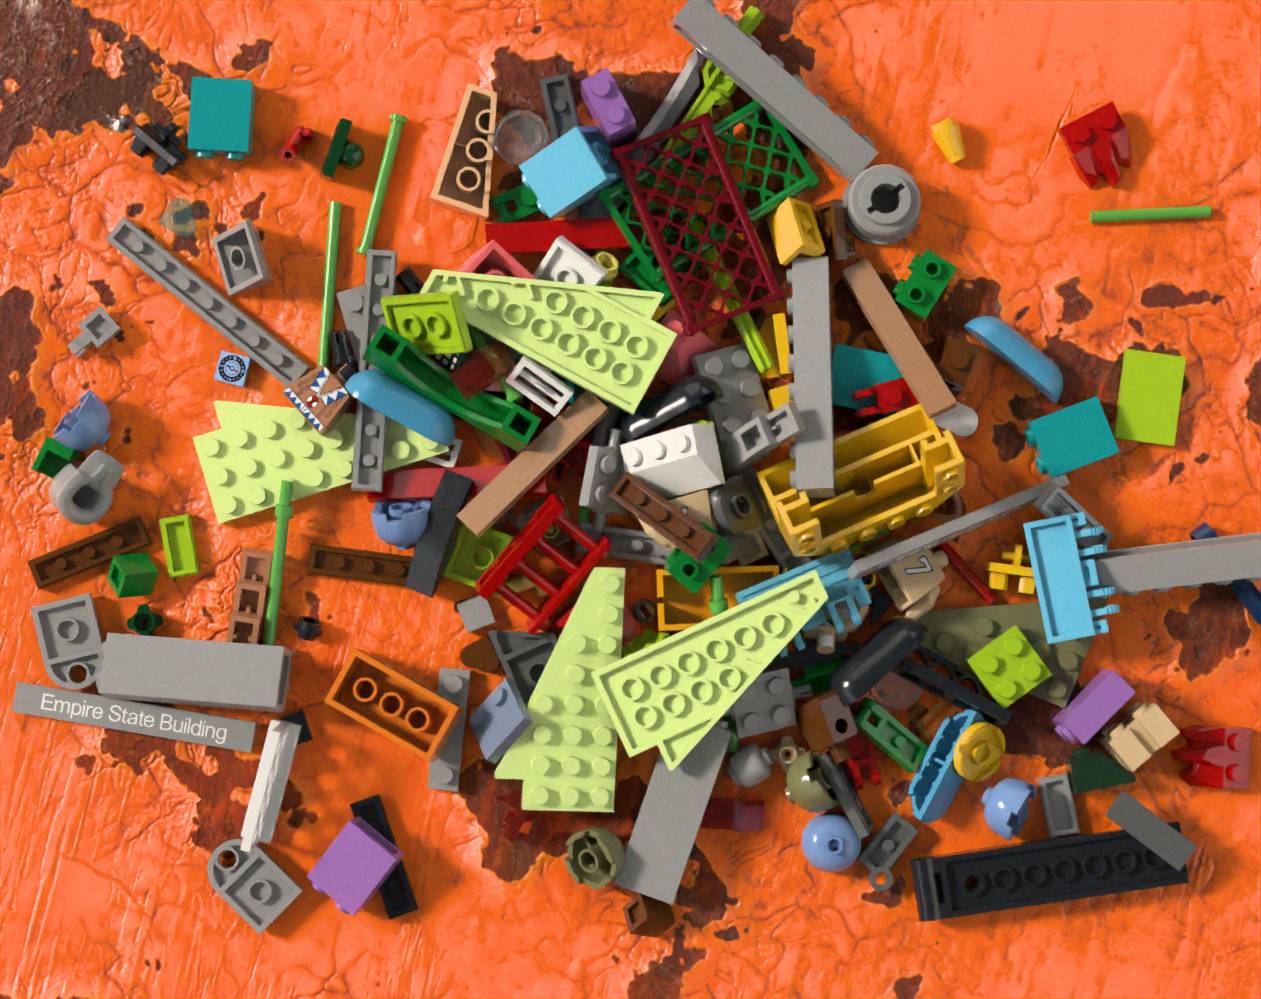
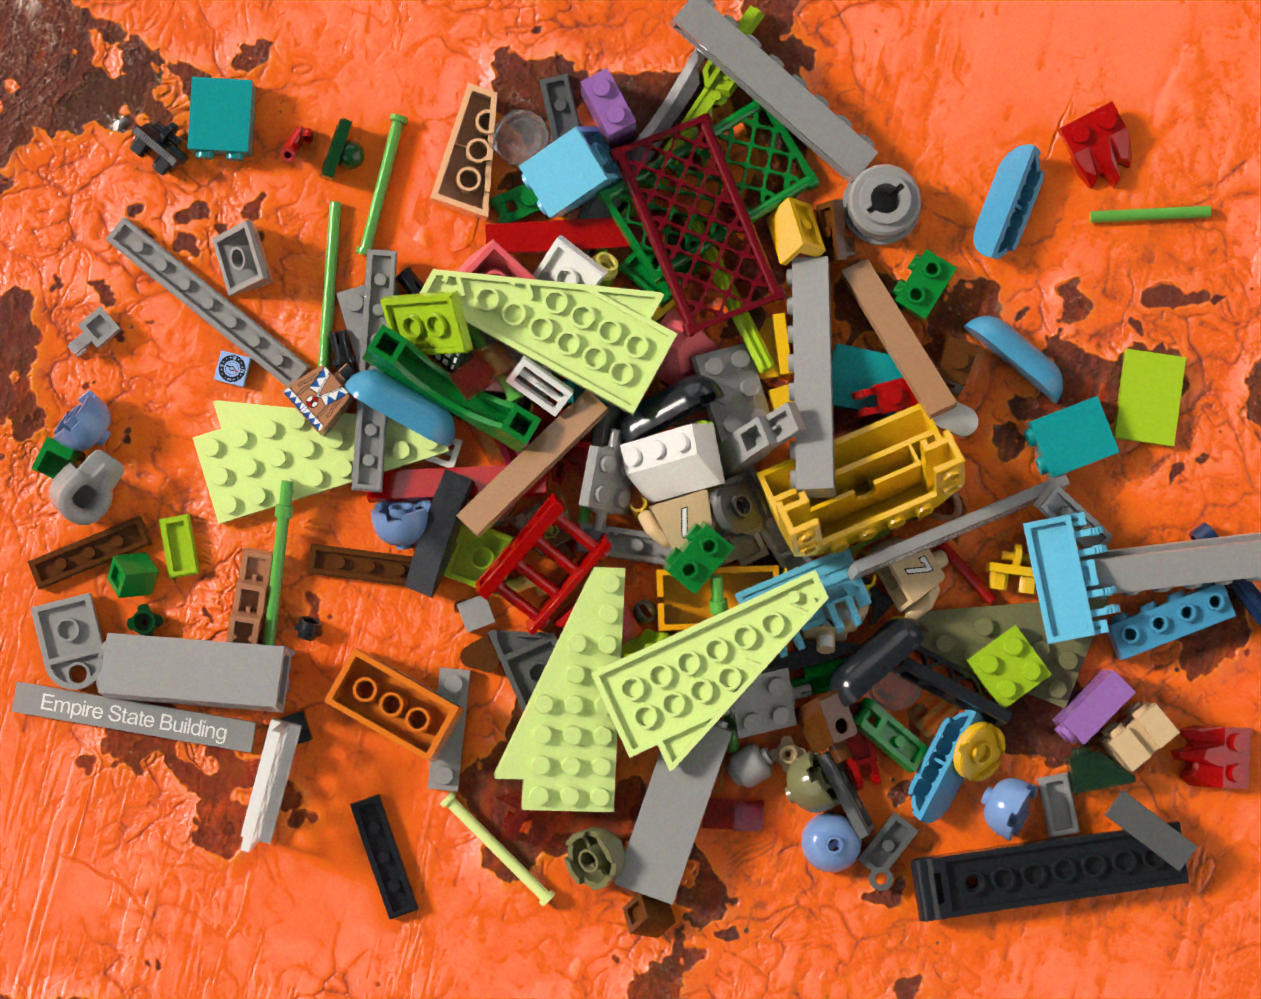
clear light blue tile [158,198,197,238] -> none
light grey plate [207,838,304,935] -> none
medium lavender brick [307,816,405,916] -> none
sand blue plate [468,677,533,764] -> none
reddish brown tile [608,471,719,564] -> none
yellow cone [931,116,966,164] -> none
none -> yellowish green bar [440,791,556,906]
none -> dark azure brick [973,144,1044,259]
none -> dark azure brick [1107,582,1236,660]

